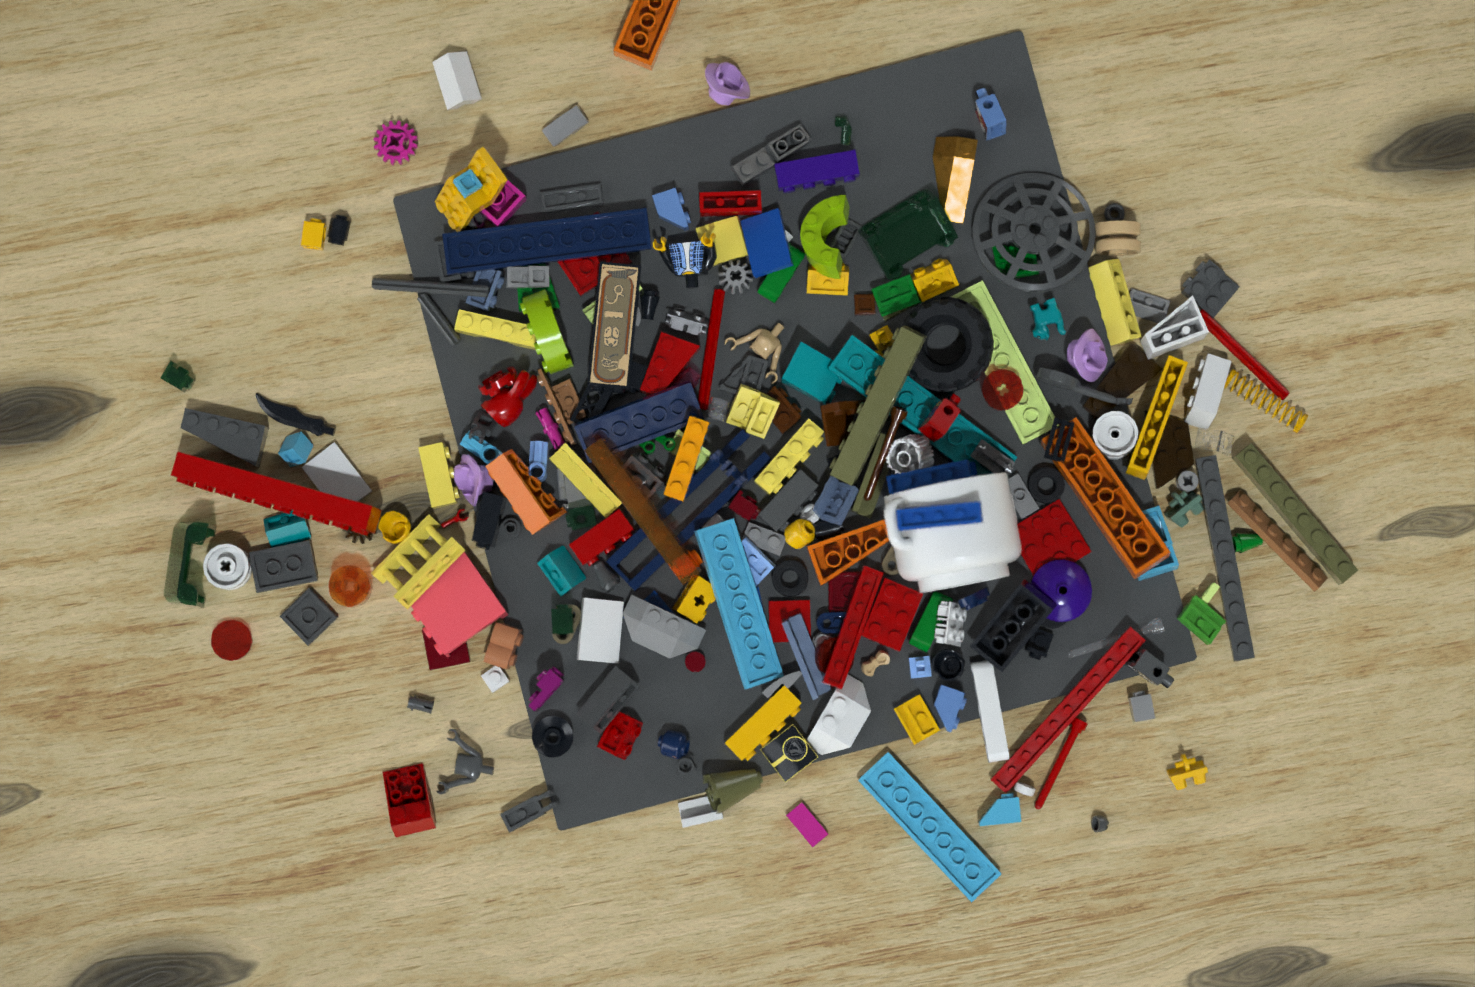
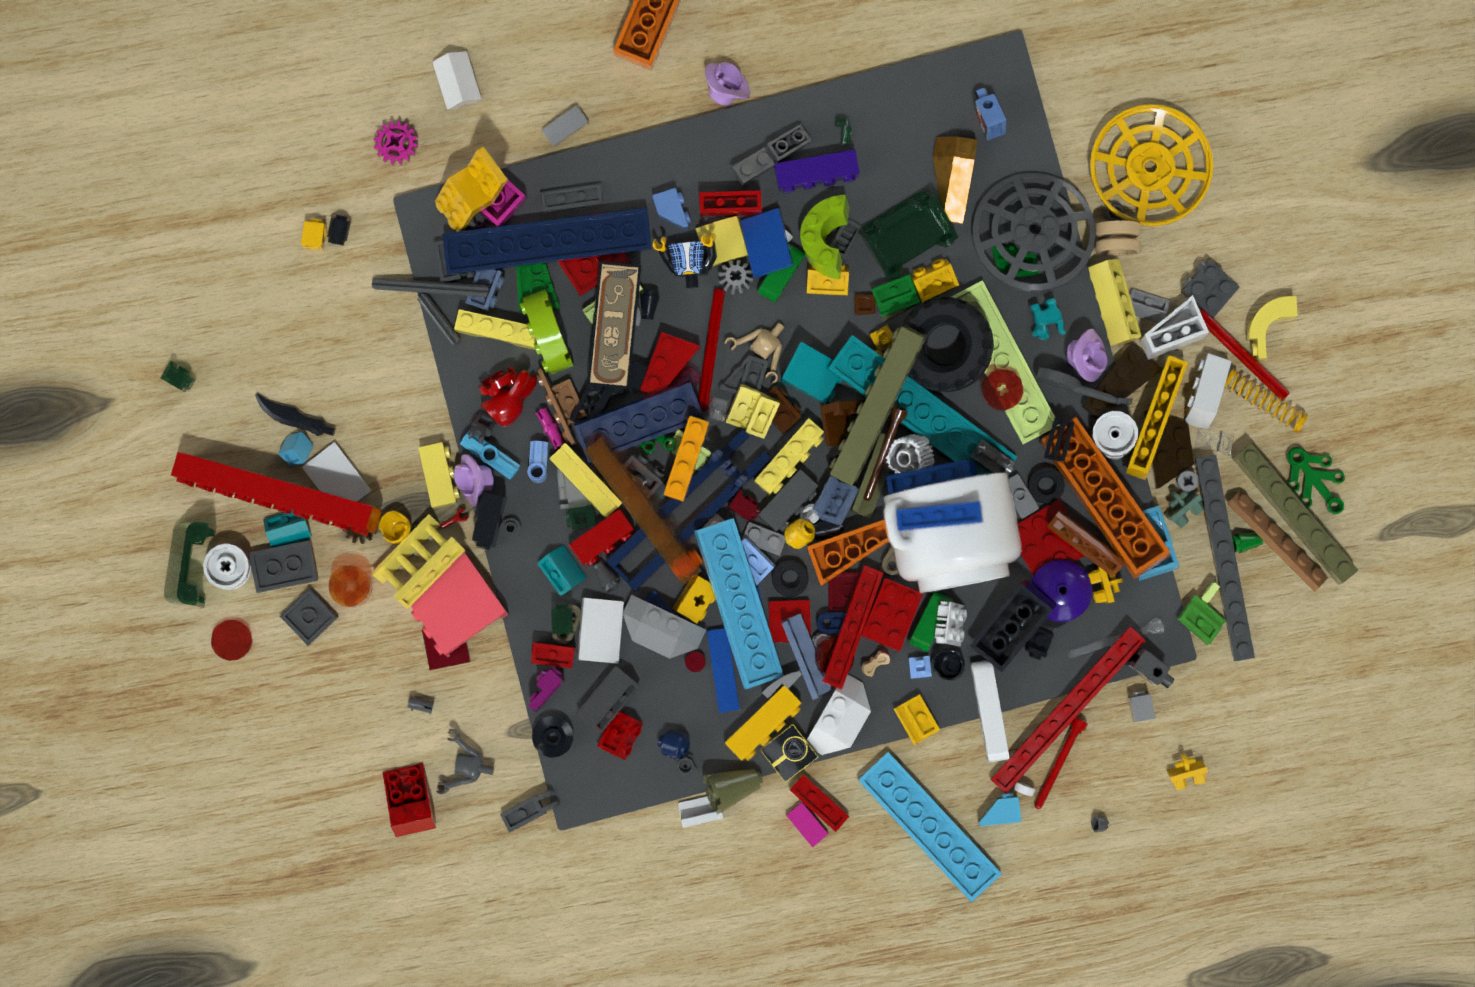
dark grey wedge [181,408,269,468] -> none
medium azure plate [453,169,483,198] -> none
white plate [481,666,510,693] -> none
nougat brick [484,622,524,670] -> none
orange wedge [485,449,567,535] -> none
light grey slope [506,266,549,288] -> none
flat silver hinge [665,308,710,336] -> none
red torso [918,393,961,442] -> none
medium blue slope [933,685,967,732] -> none
dark blue plate [957,588,990,611] -> none
none -> red panel [531,642,576,669]
none -> blue tile [707,628,740,713]
none -> red plate [790,775,849,832]
none -> dark orange fence [1047,510,1125,577]
none -> yellow hips [1087,567,1123,604]
none -> yellow dish [1090,104,1213,227]
none -> light yellow arch [1246,296,1298,361]
none -> green plant [1287,447,1345,515]

